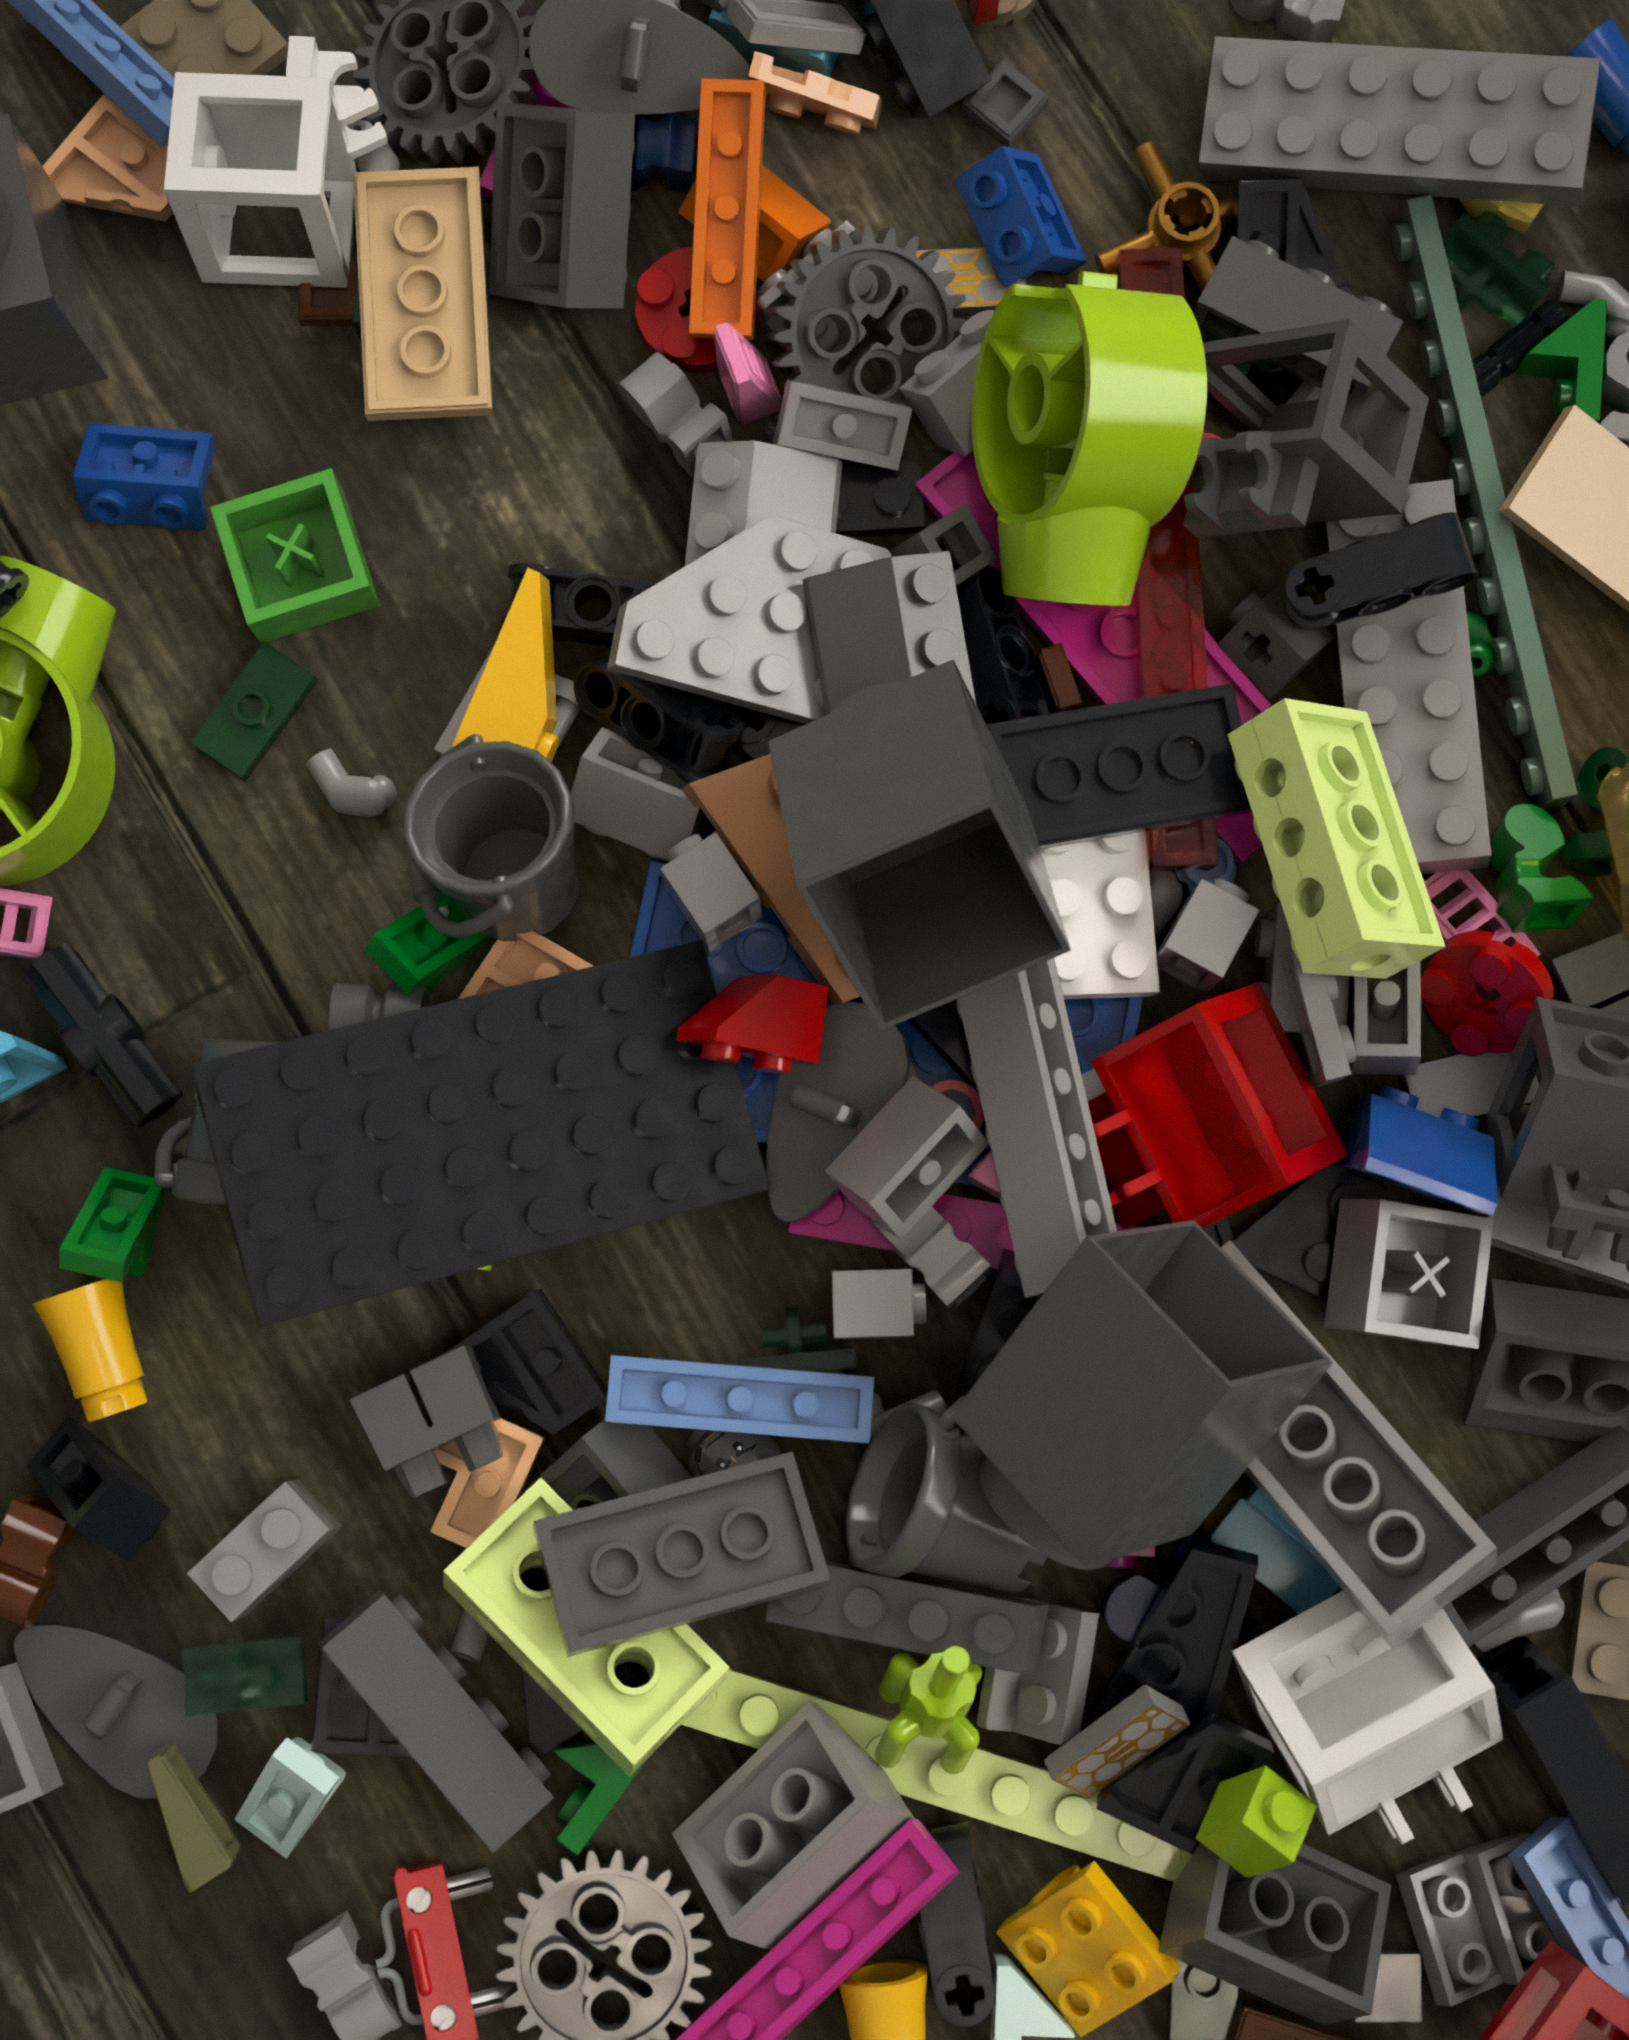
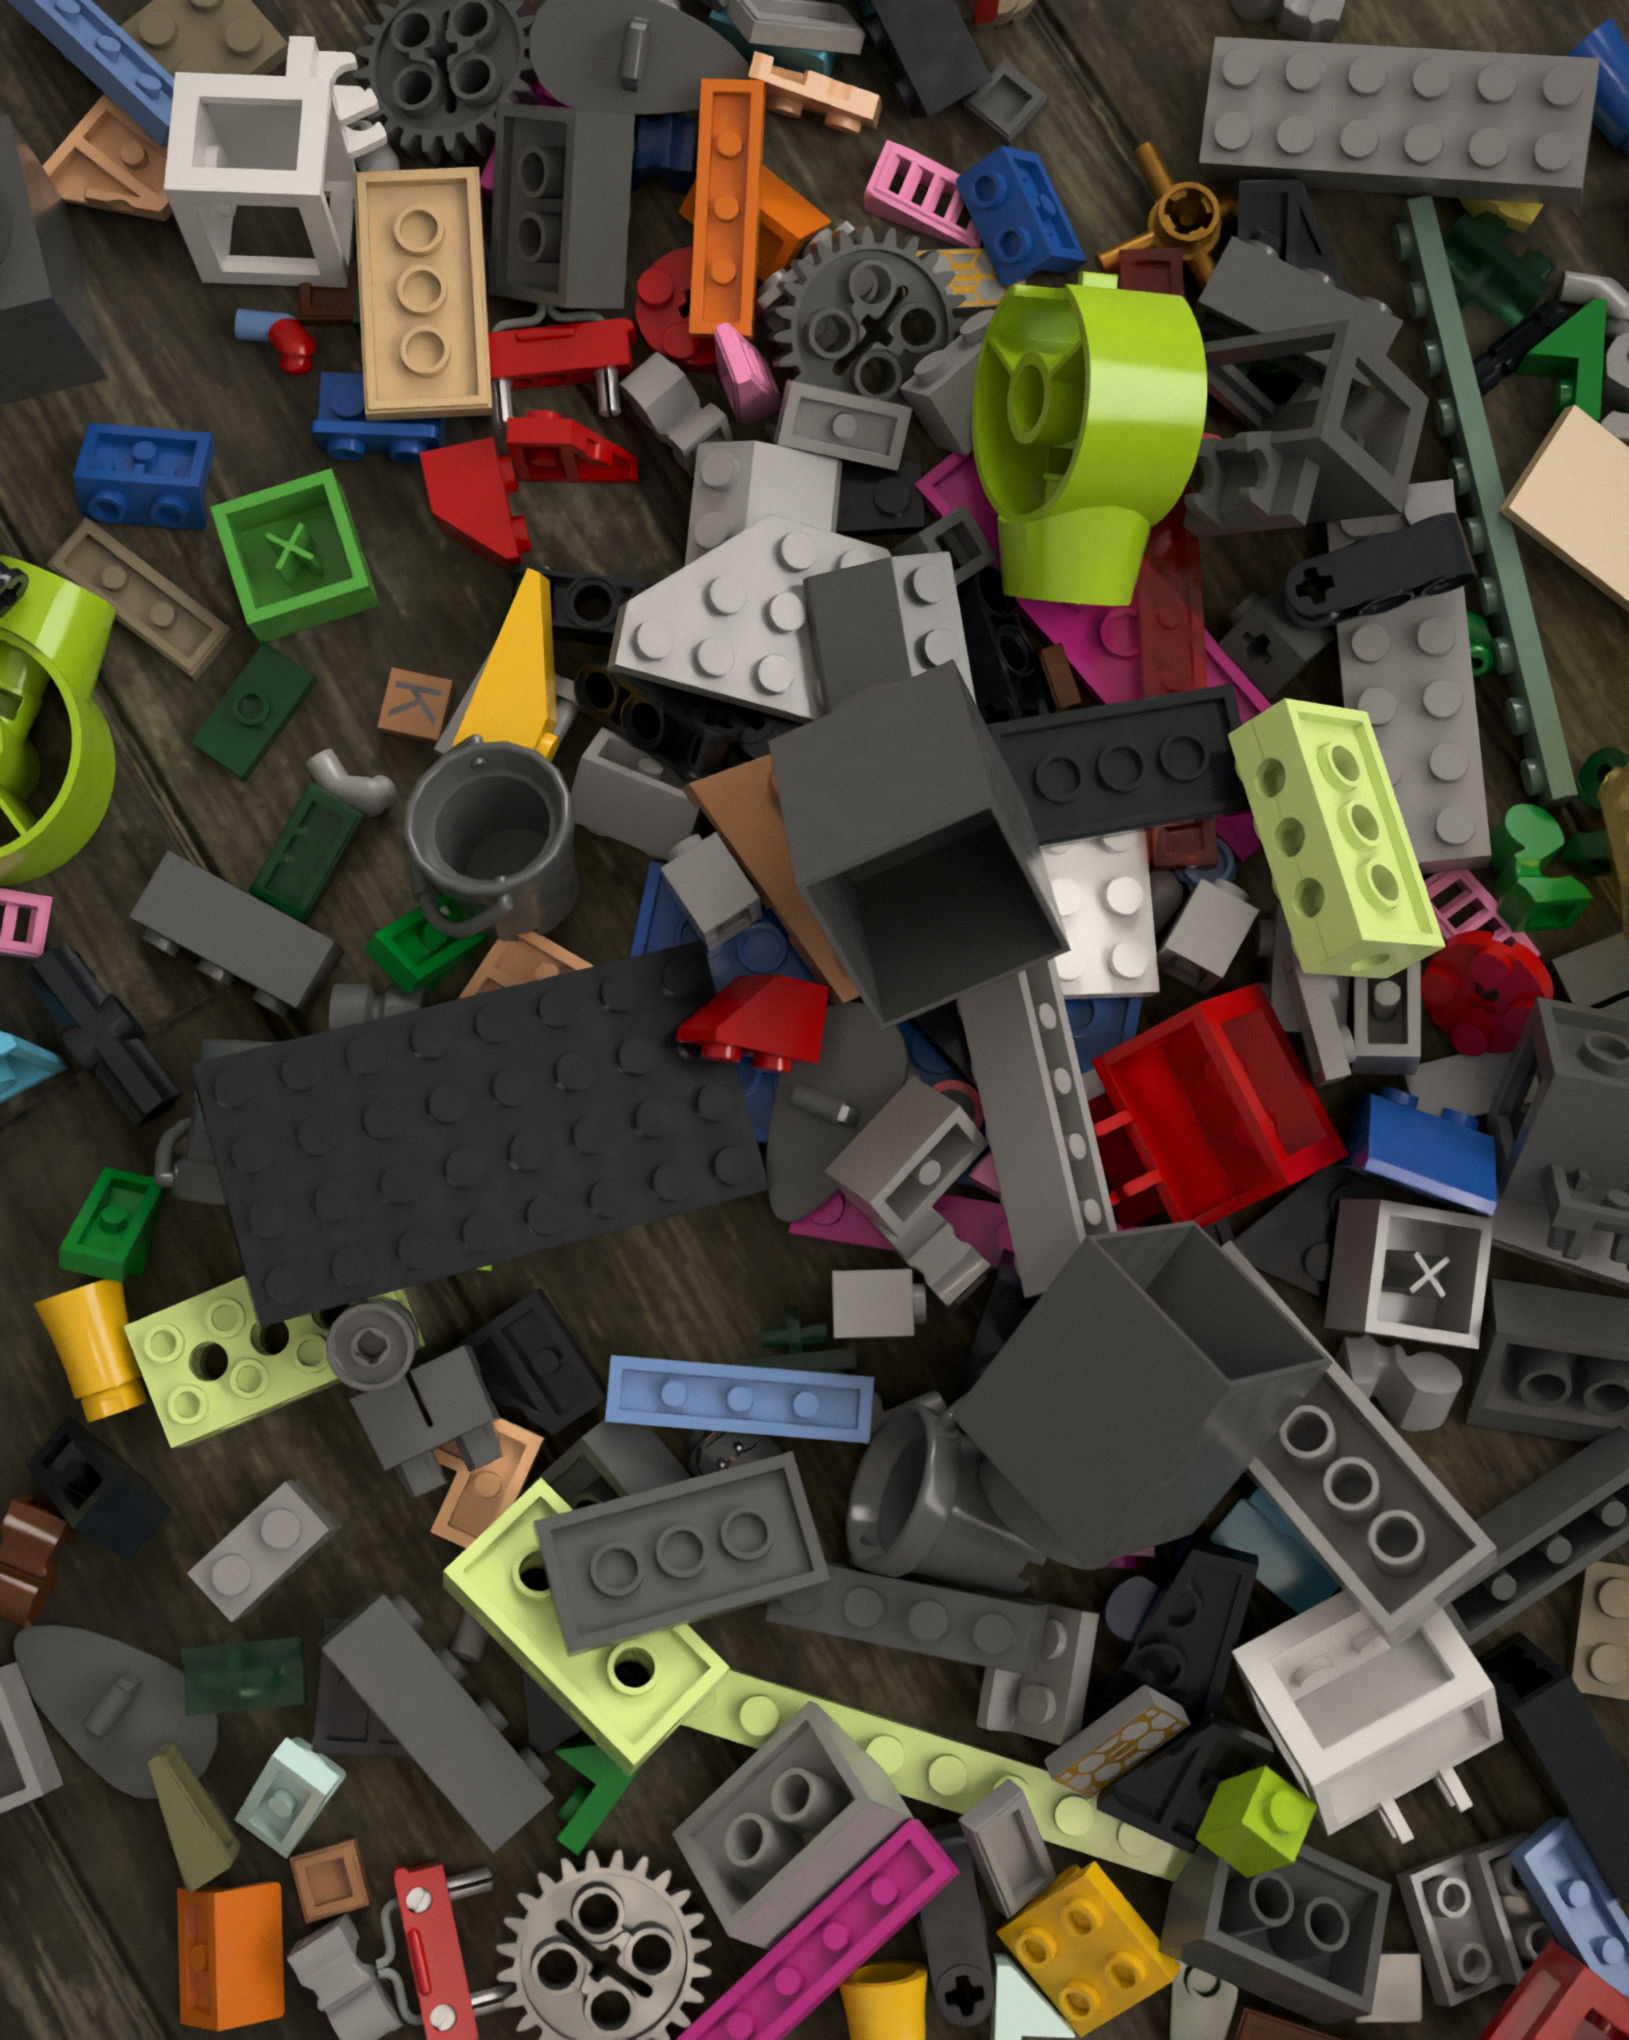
lime plant [875,1646,982,1774] -> none
light grey arm [1475,1588,1565,1652] -> none
none -> dark tan tile [46,517,235,681]
none -> yellowish green brick [123,1276,426,1448]
none -> dark grey brick [129,850,345,1018]
none -> orange panel [177,1881,285,2032]
none -> red arm [235,308,316,375]
none -> dark green plate [248,782,368,924]
none -> medium nougat tile [289,1837,373,1923]
none -> blue bracket [311,372,446,464]
none -> dark grey wheel [326,1296,419,1391]
none -> medium nougat tile [377,667,455,744]
none -> red slope [419,437,532,573]
none -> red piece [489,304,638,428]
none -> red wing [506,410,639,484]
none -> bright pink slope [864,140,982,248]
none -> light grey tile [958,1778,1058,1919]
none -> light grey leg [1335,1335,1462,1432]

